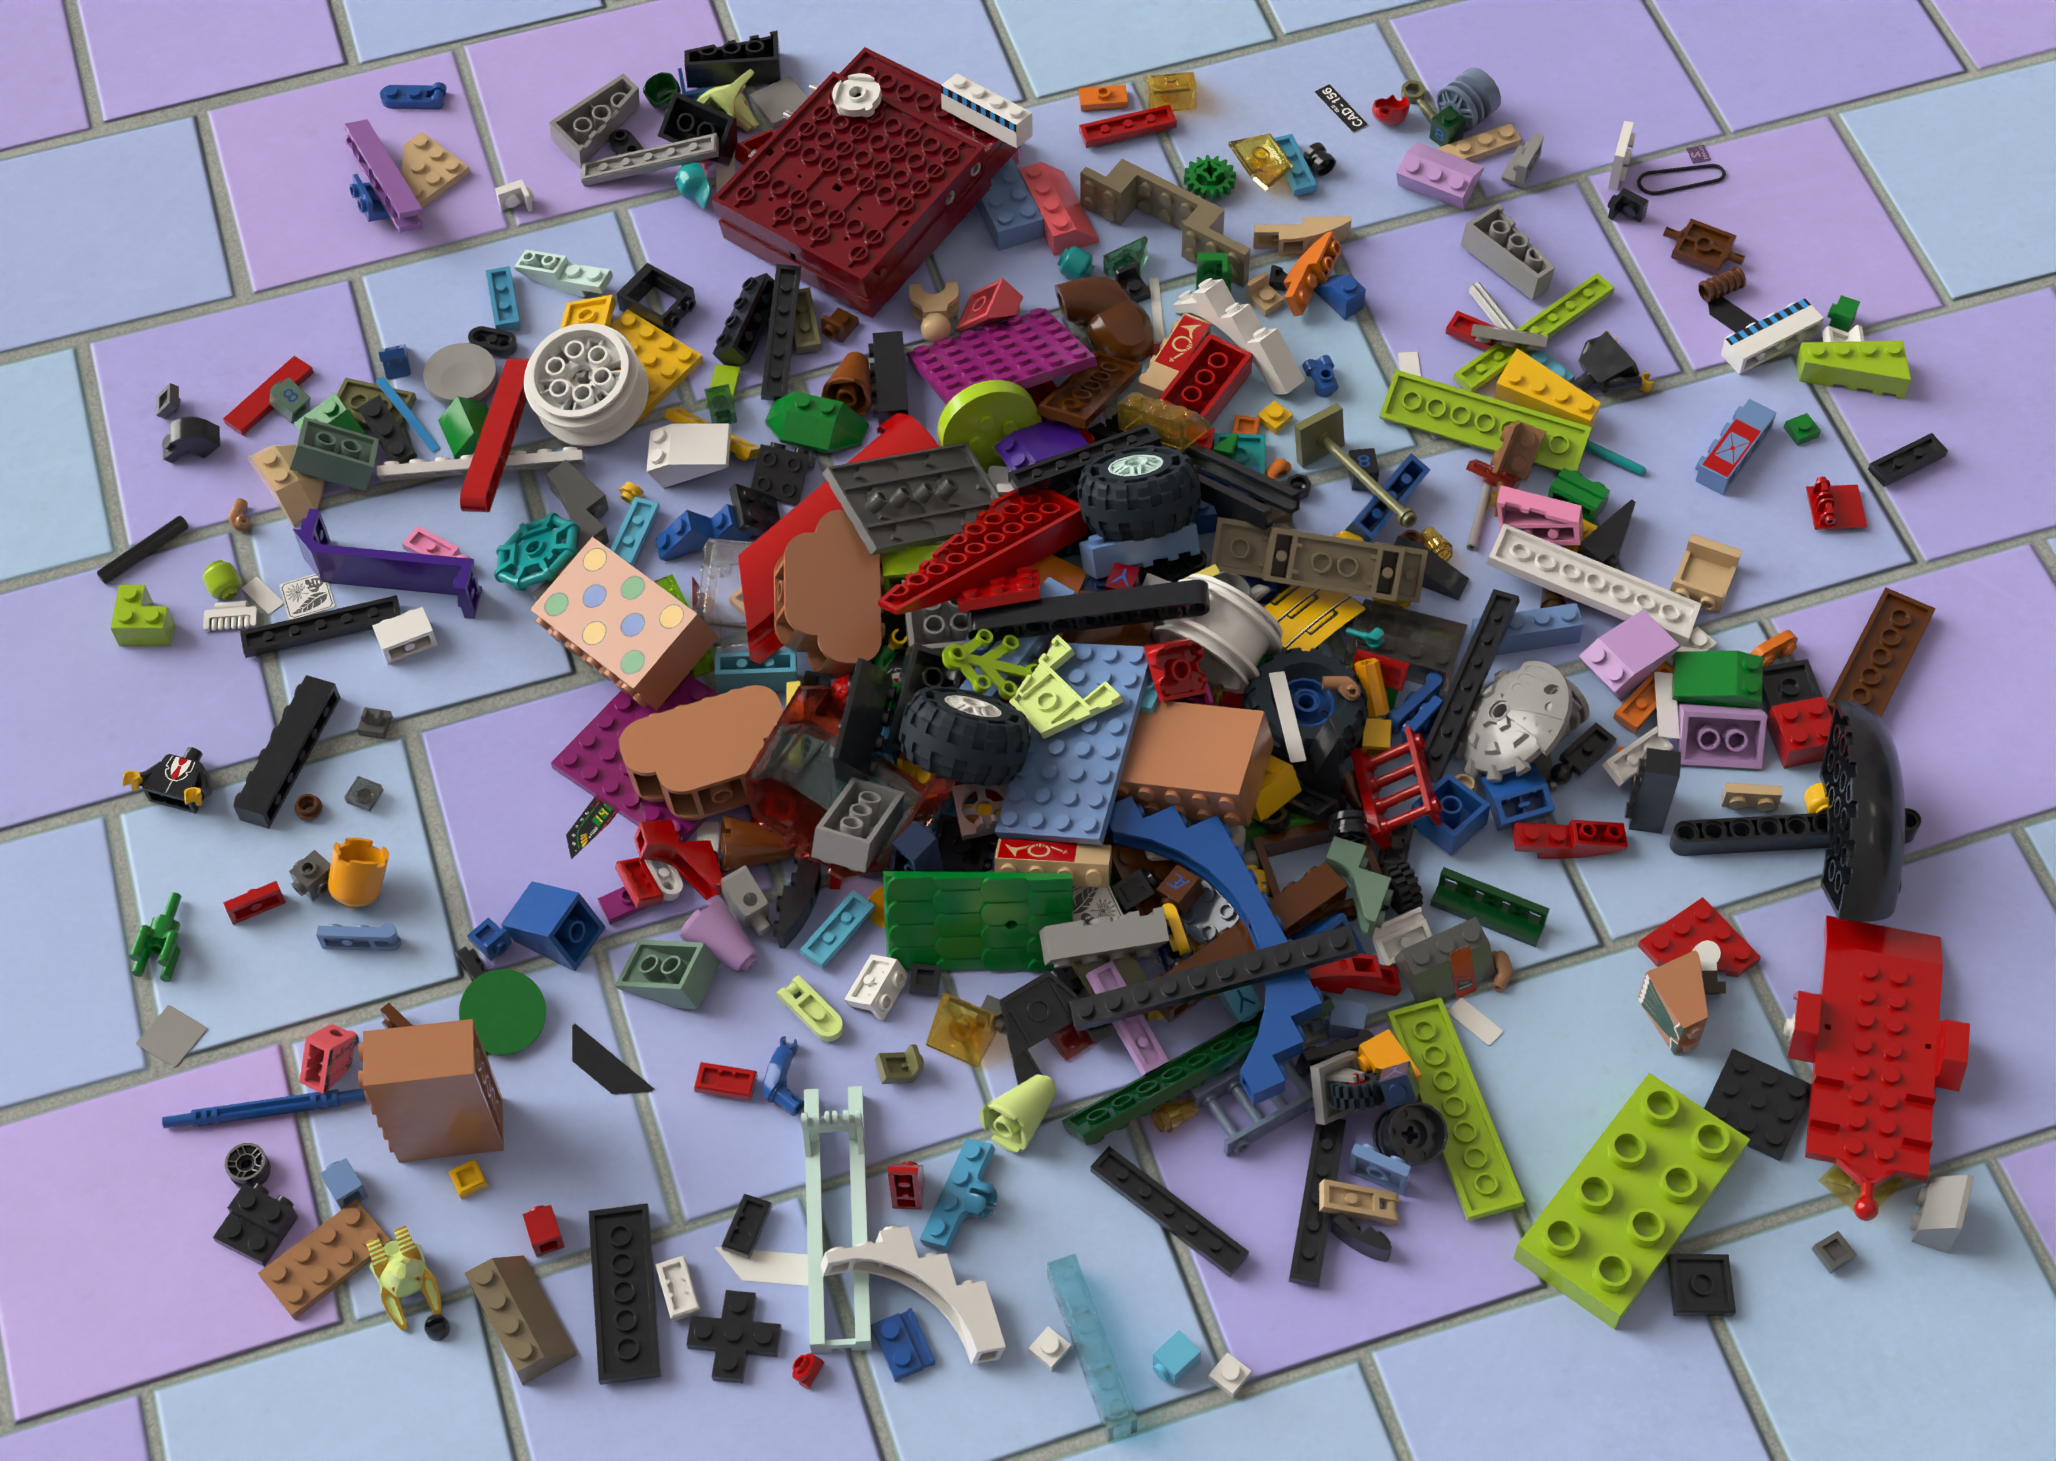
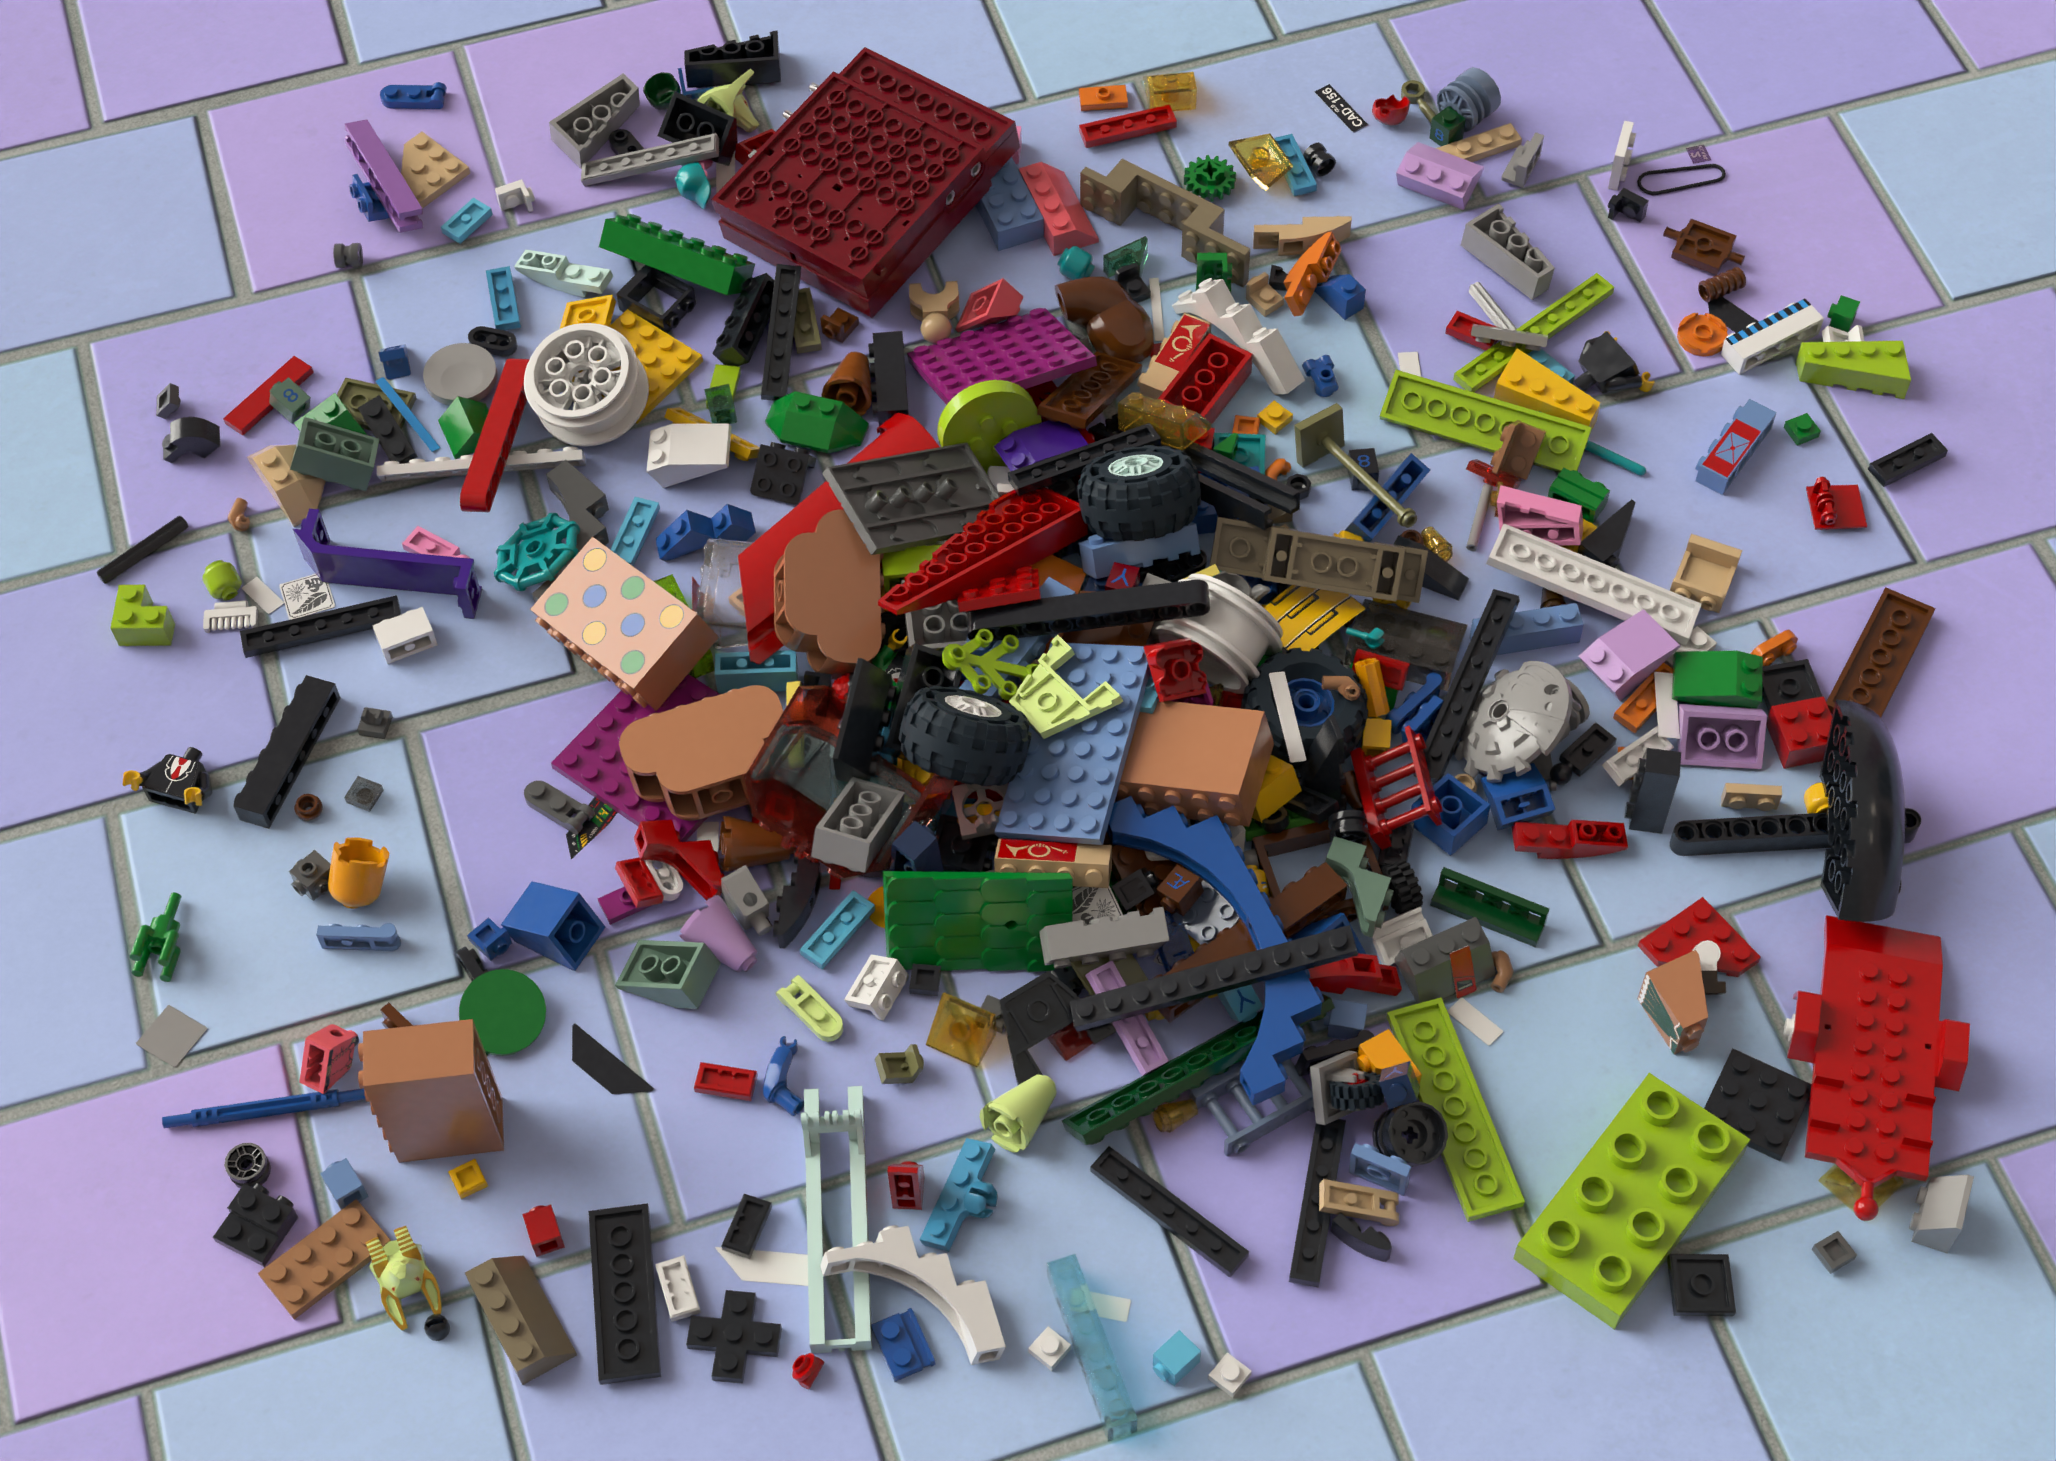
red plate [223,881,286,925] -> none
yellow plate [619,481,644,504] -> none
black plate [729,483,780,537] -> none
light grey tile [750,76,808,129] -> none
white plate [832,73,882,117] -> none
white brick [941,73,1032,148] -> none
yellow plate [1162,903,1191,956] -> none
none -> dark grey wheel [333,243,363,268]
none -> medium azure plate [441,198,493,244]
none -> dark grey plate [524,781,595,834]
none -> green brick [599,214,755,295]
none -> white sticker [1070,1289,1131,1322]
none -> orange tile [1677,313,1728,356]

